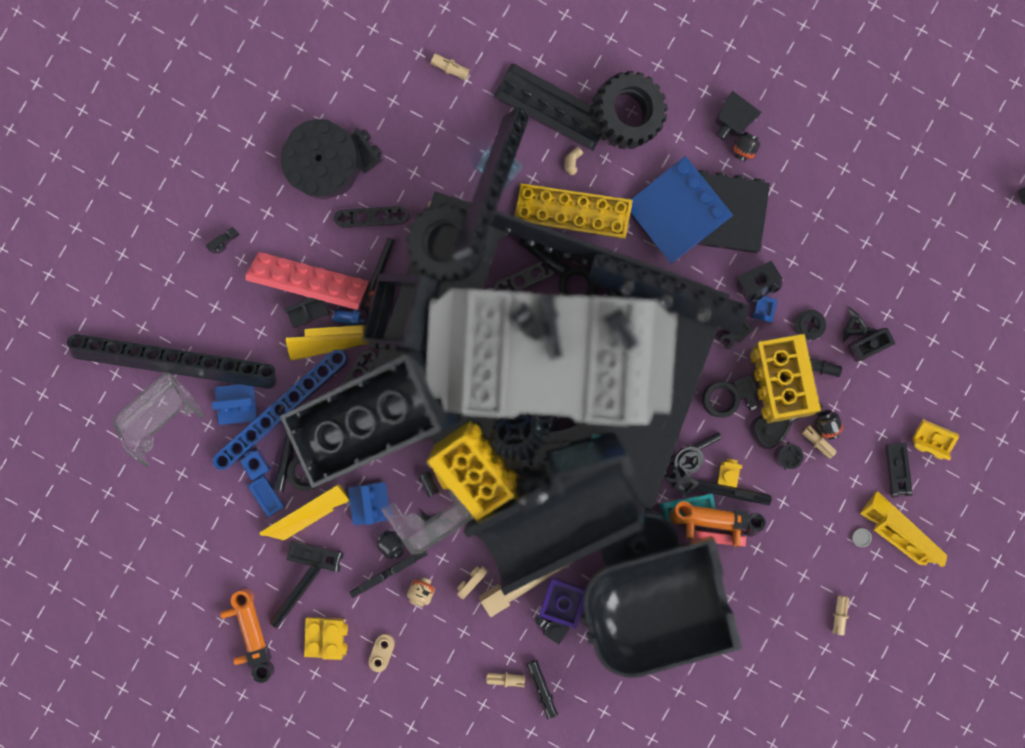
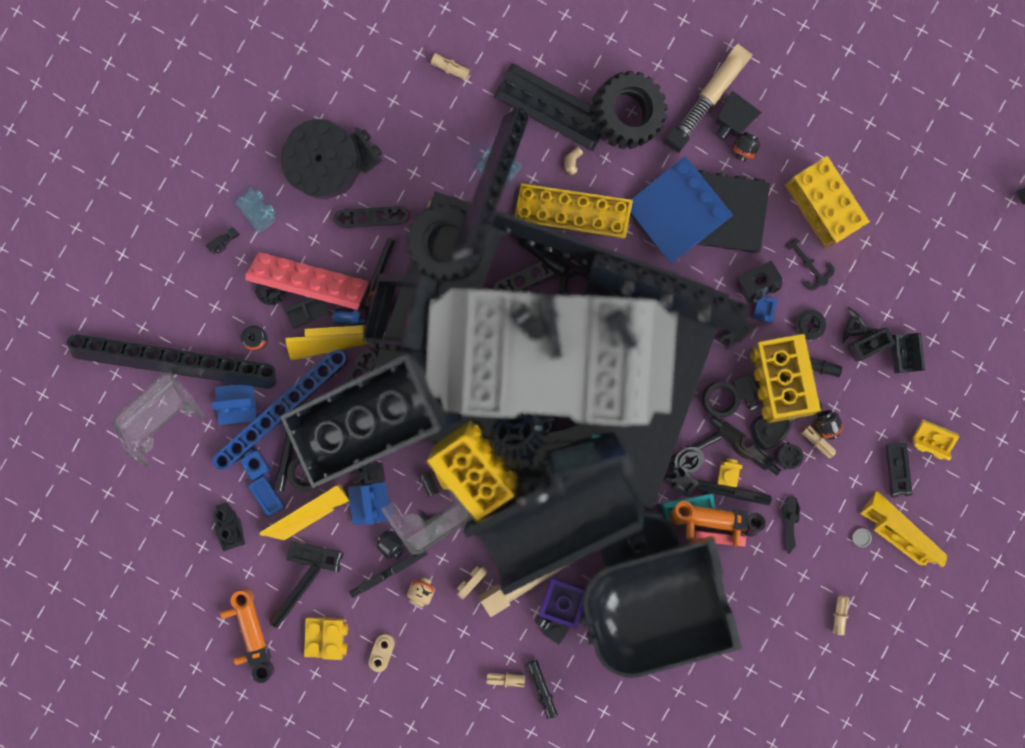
none -> black connector [214,502,245,551]
none -> clear light blue bracket [235,187,277,233]
none -> black head [241,326,268,351]
none -> black gear [255,283,286,305]
none -> black plate [350,462,386,485]
none -> piece [664,43,753,153]
none -> black piece [709,416,782,476]
none -> black piece [783,497,800,554]
none -> yellow brick [785,156,870,249]
none -> black piece [787,239,835,290]
none -> black bracket [891,332,925,374]

